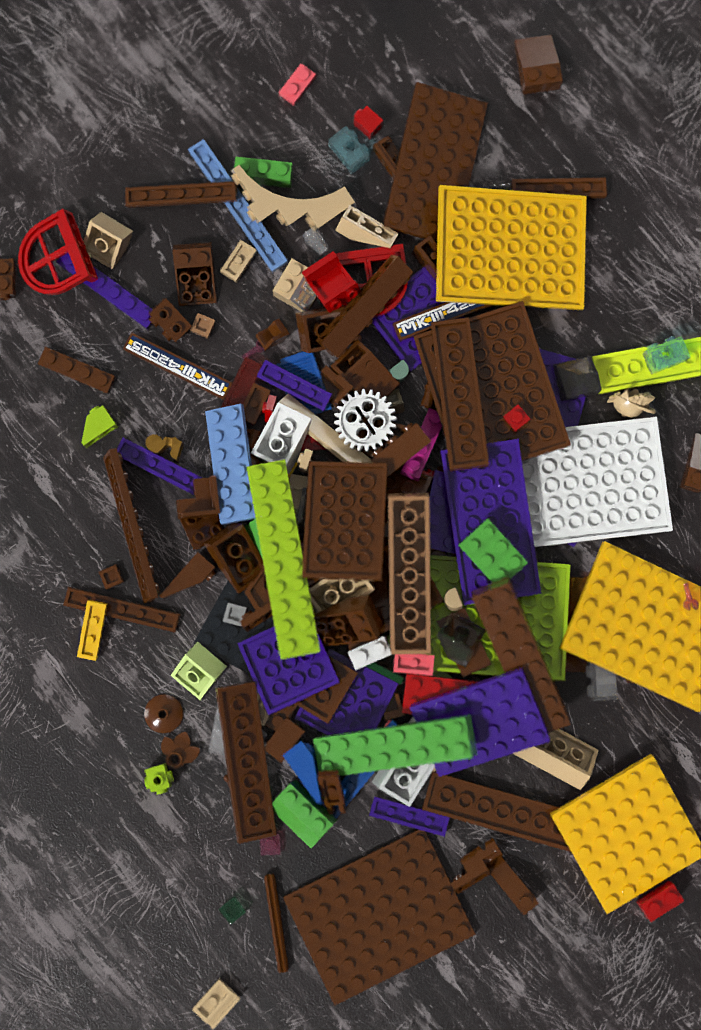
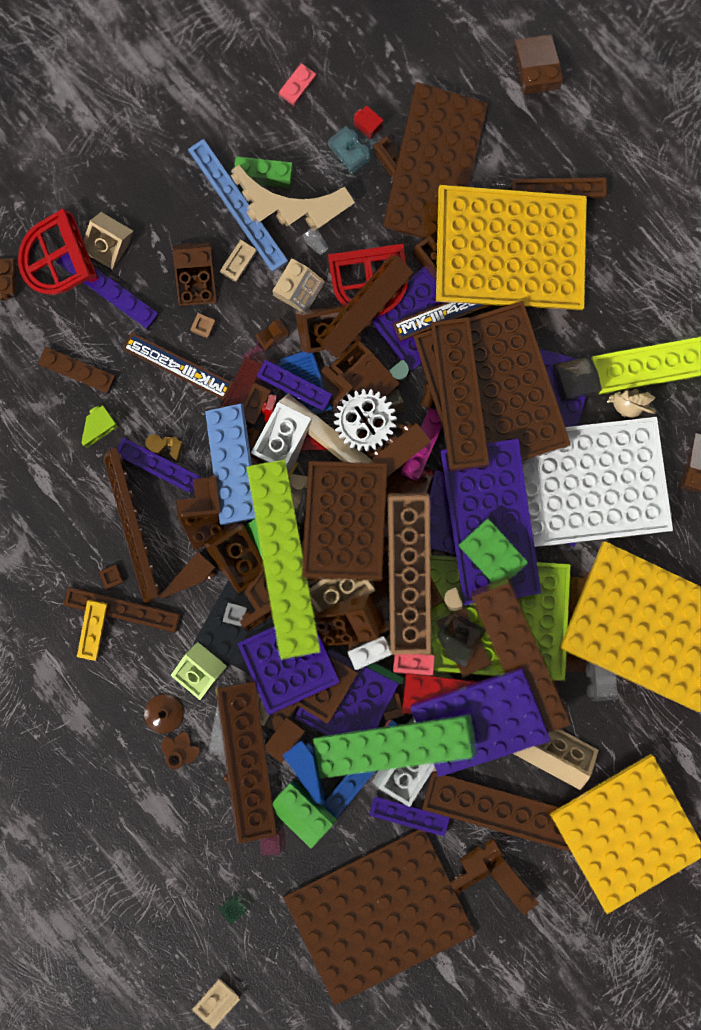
reddish brown tile [125,181,237,208] -> none
lime brick [144,763,174,795] -> none
reddish brown brick [148,298,192,342] -> none
reddish brown axle [264,874,289,973] -> none
tan plate [297,449,314,474] -> none
red panel [302,251,361,313] -> none
reddish brown hinge [318,770,346,815] -> none
tan slope [335,205,399,248] -> none
red plate [503,404,531,432] -> none
red brick [636,880,684,922] -> none
clear light blue brick [643,336,690,375] -> none
hand [683,583,699,610] -> none

